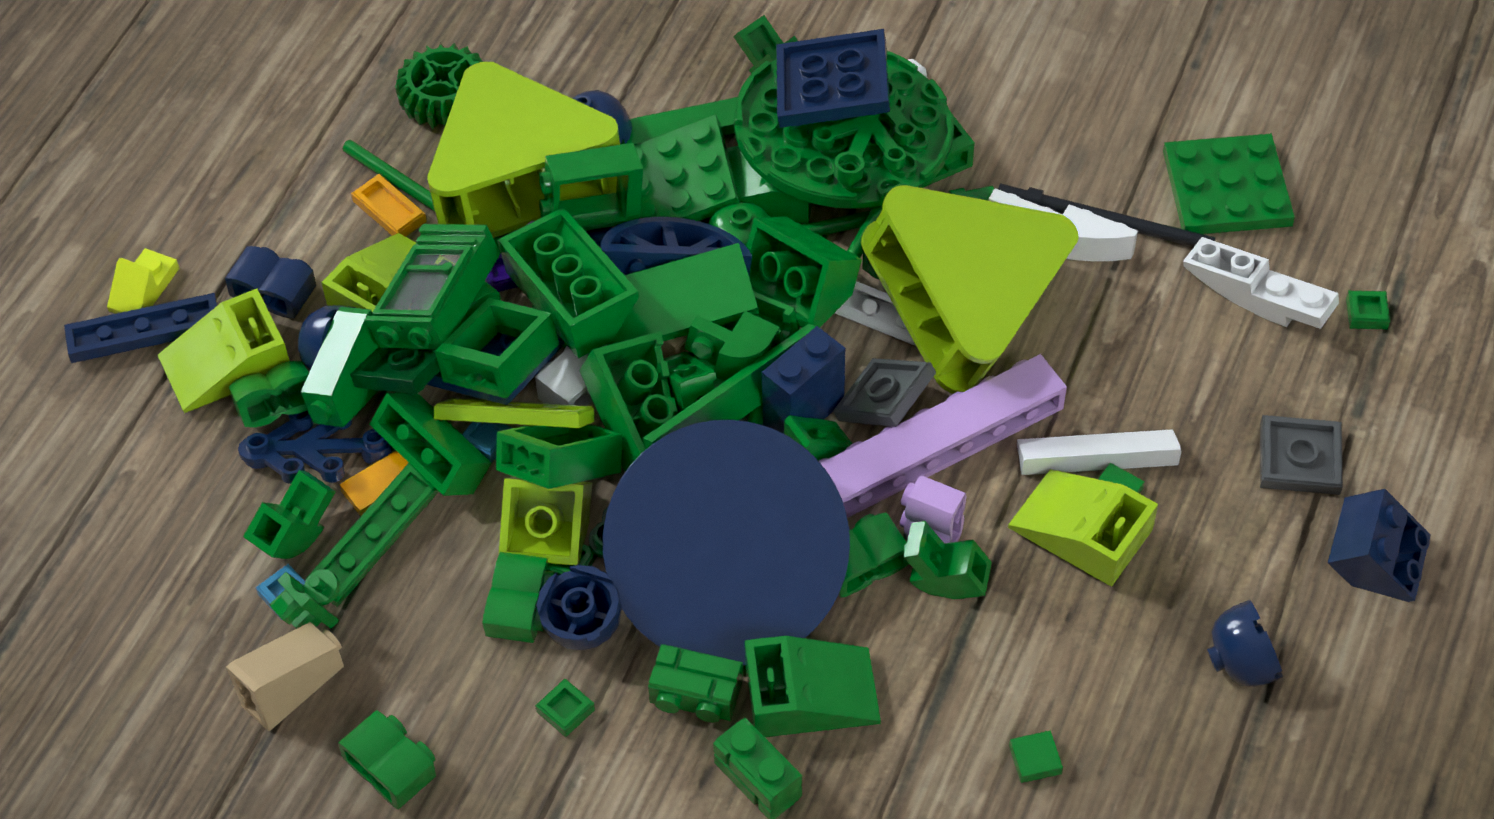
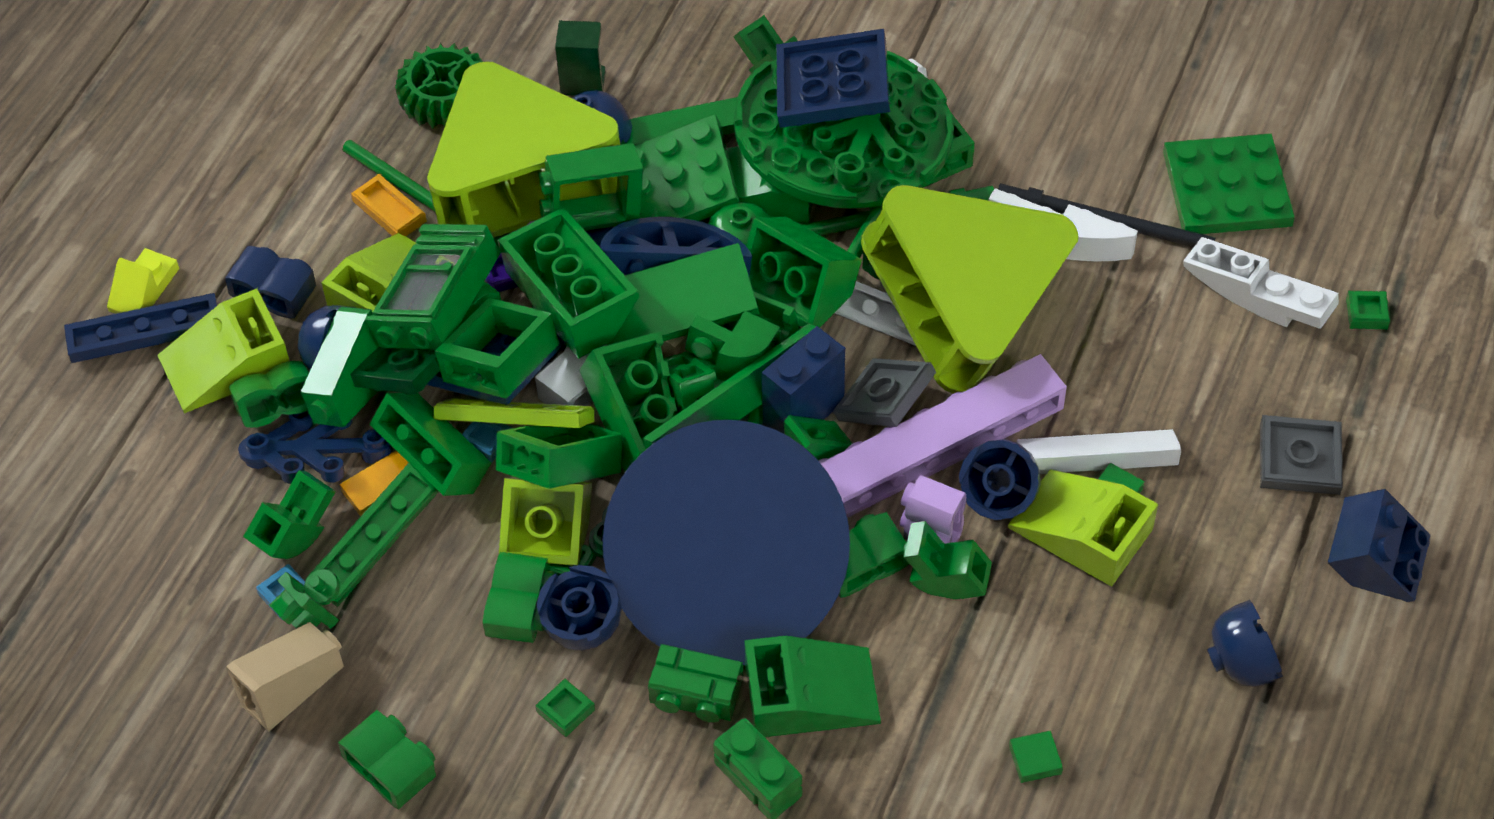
none -> dark green panel [555,20,606,96]
none -> dark blue cylinder [959,439,1041,520]

